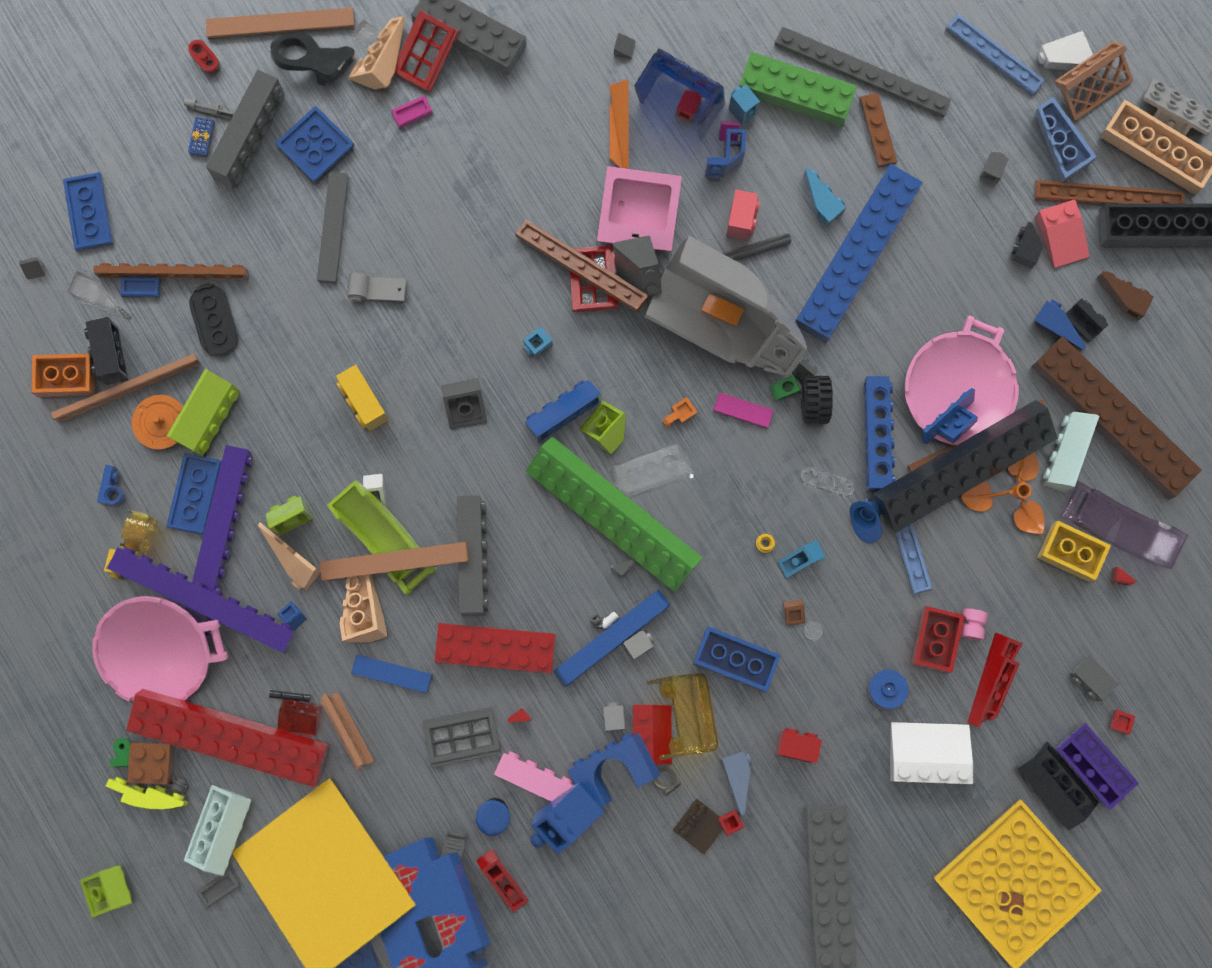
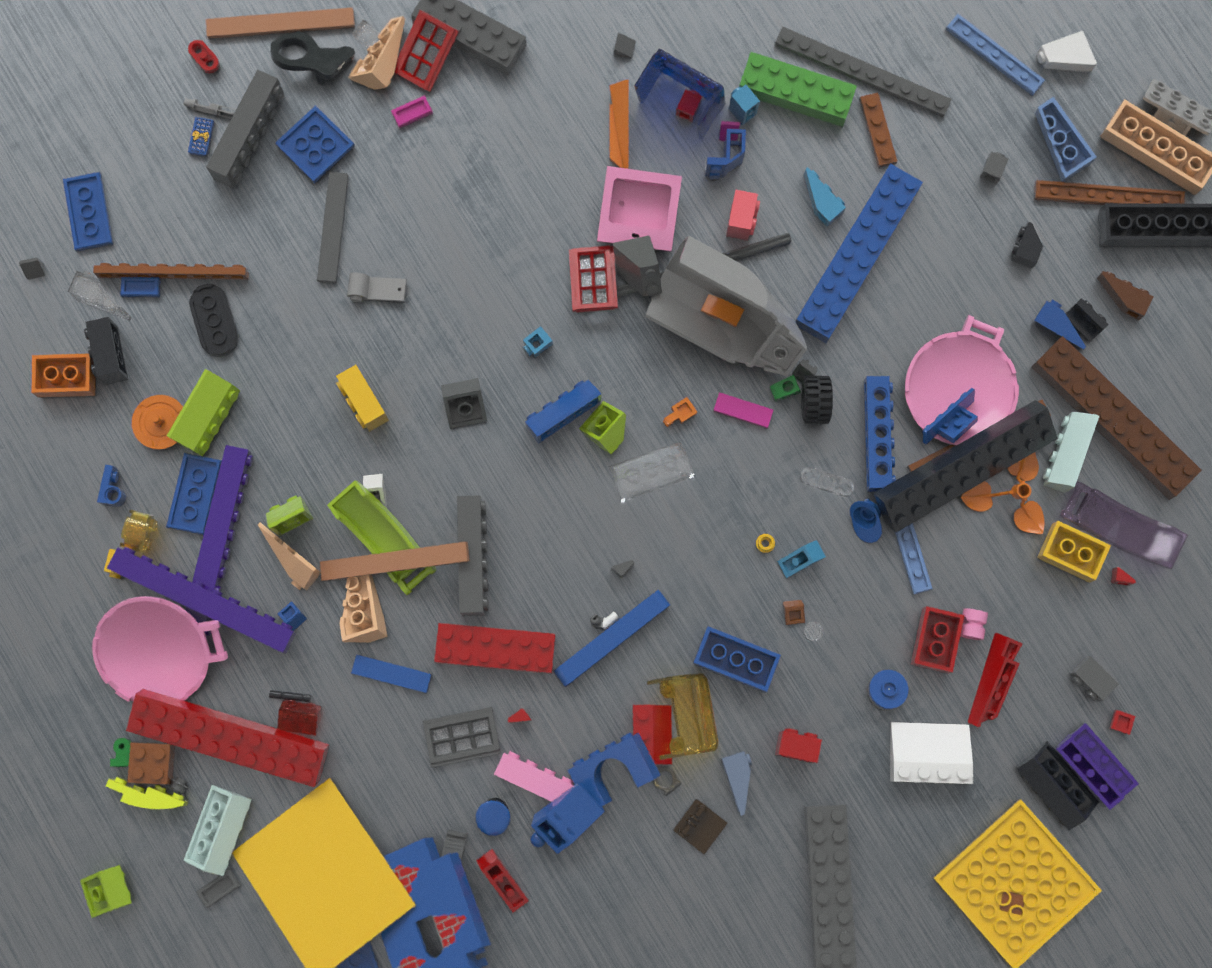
nougat tile [51,354,200,423] -> none
nougat fence [320,692,375,771] -> none
plate [515,220,649,313] -> none
bright green brick [525,436,703,592] -> none
light grey brick [603,702,625,731] -> none
light grey brick [623,630,654,660] -> none
red slope [718,809,745,836] -> none
coral slope [1034,200,1090,269] -> none
nougat fence [1055,41,1133,121] -> none

